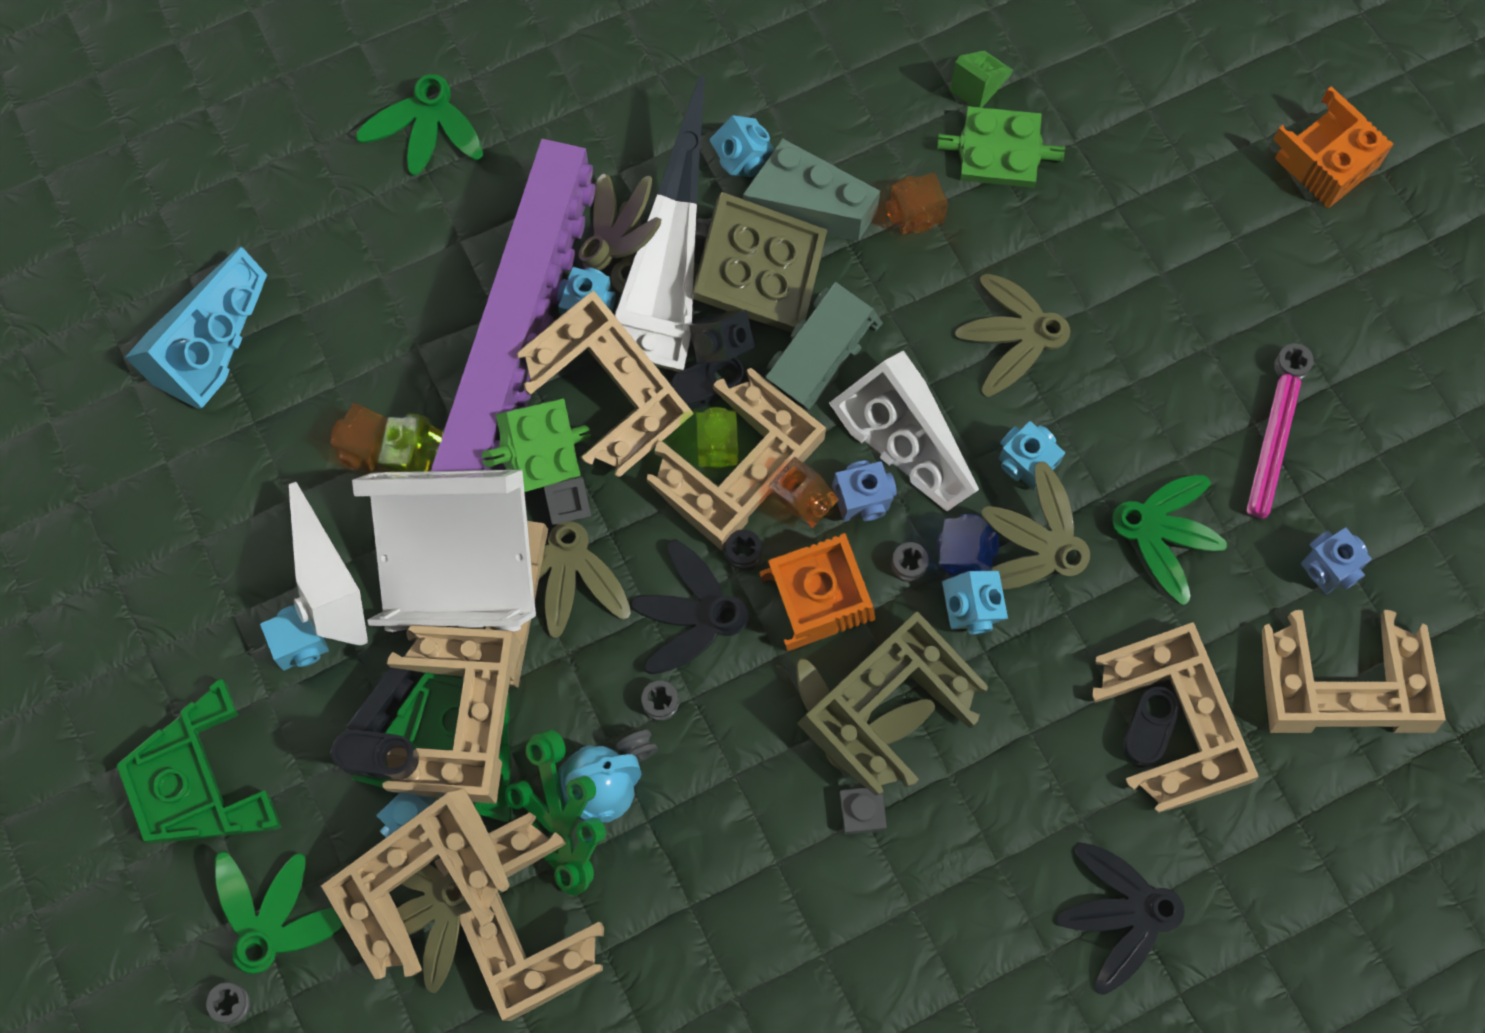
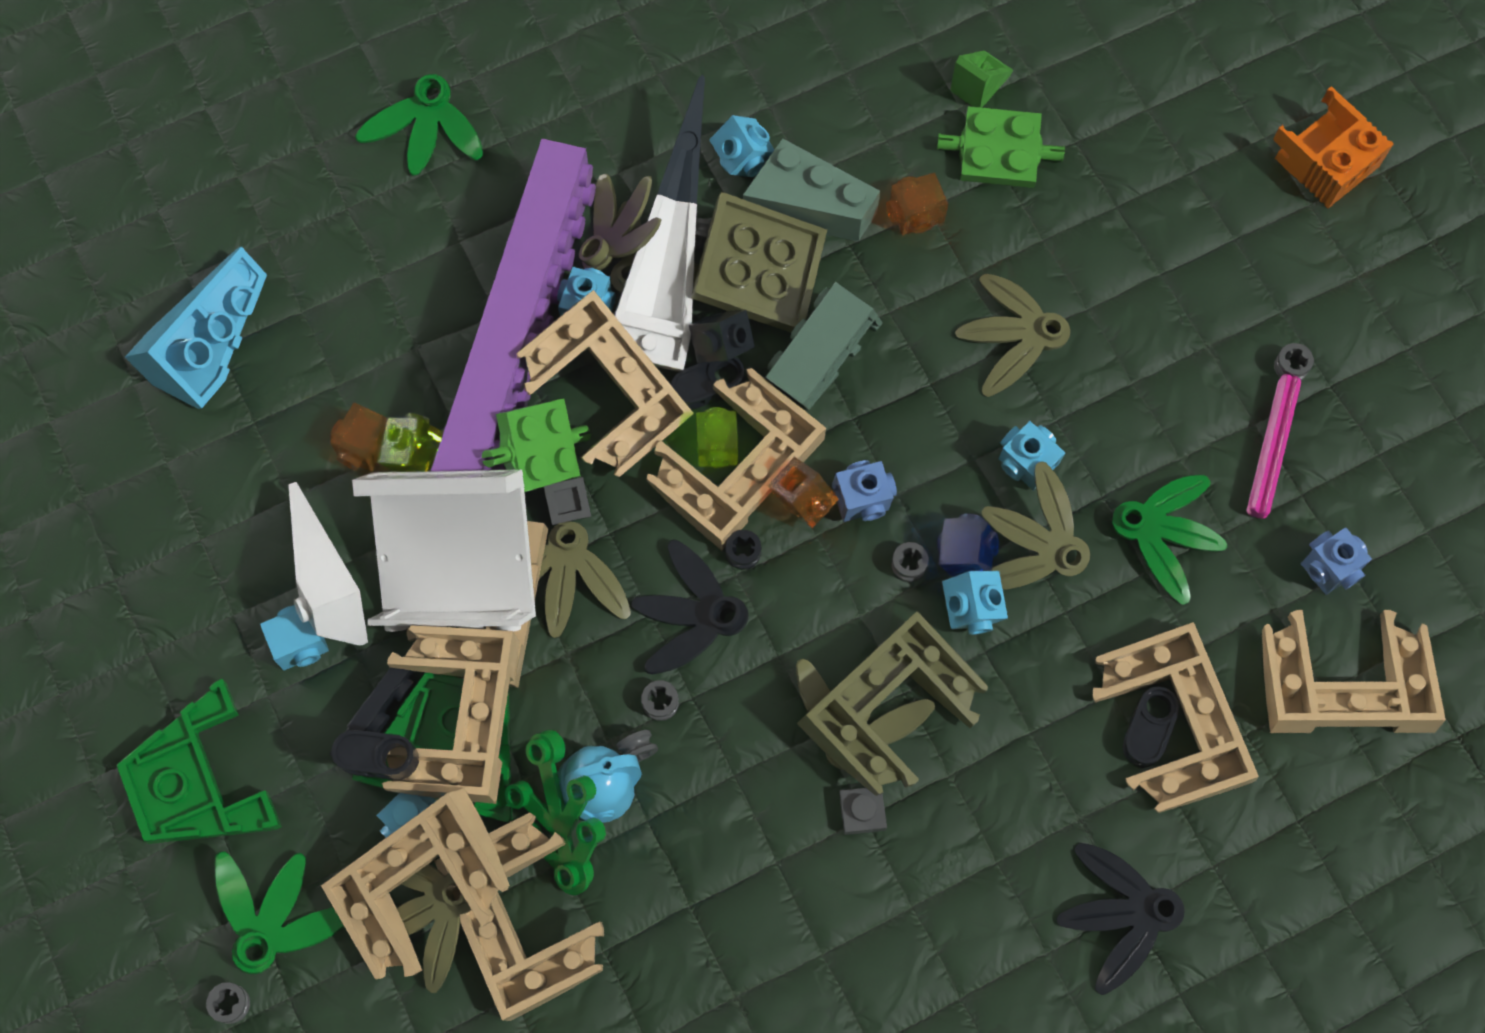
orange piece [759,533,875,651] -> none
white wedge [829,351,979,511] -> none

